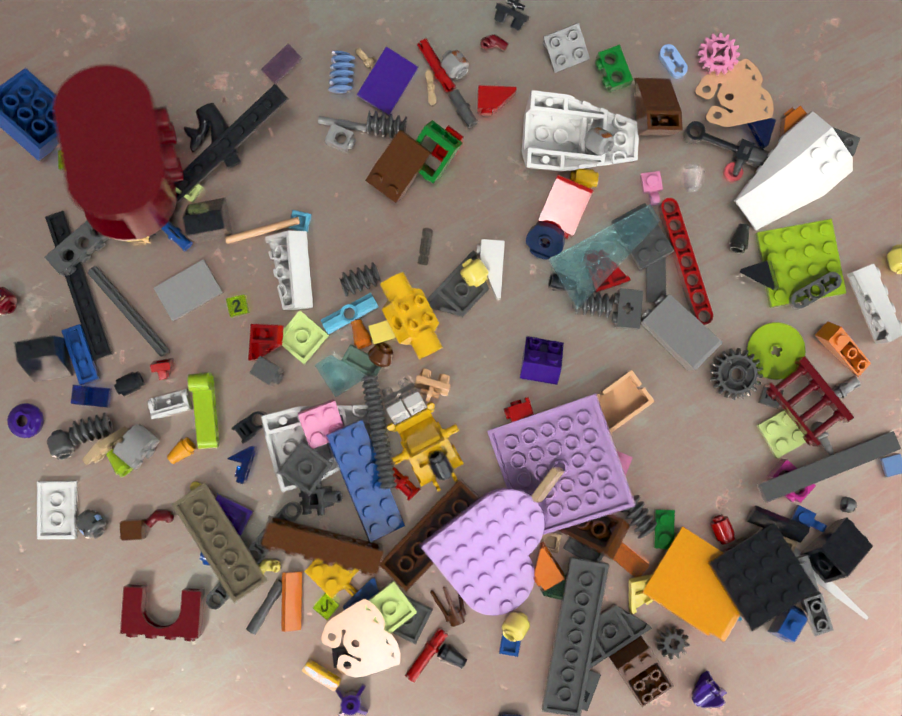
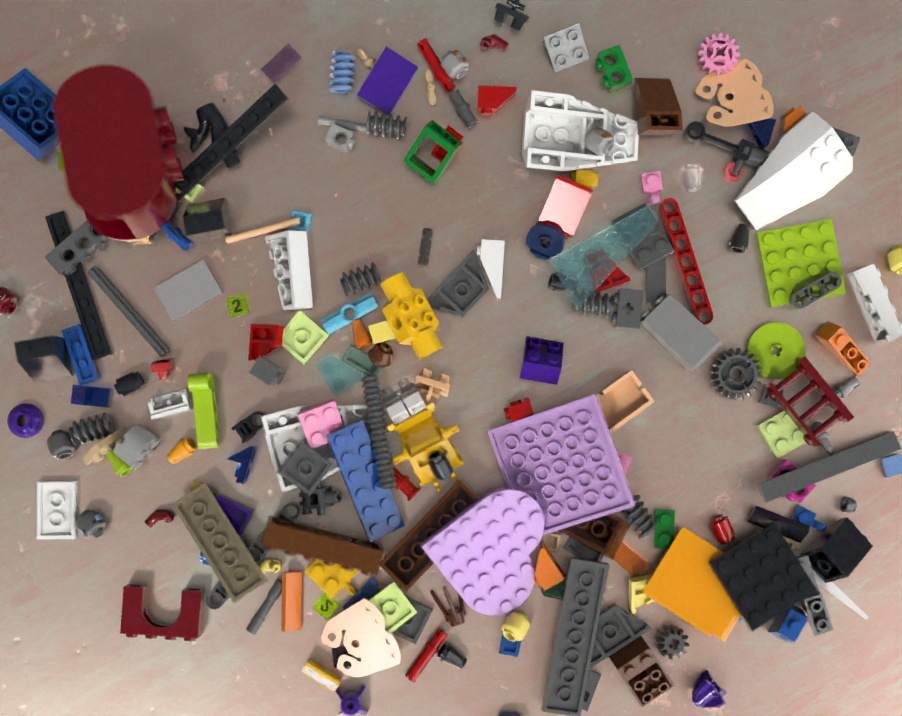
reddish brown piece [120,519,146,541] -> none
reddish brown slope [365,130,432,203] -> none
light yellow head [460,258,489,287] -> none
tan tile [531,467,565,503] -> none
light blue beam [659,44,688,79] -> none
black slope [740,260,779,290] -> none

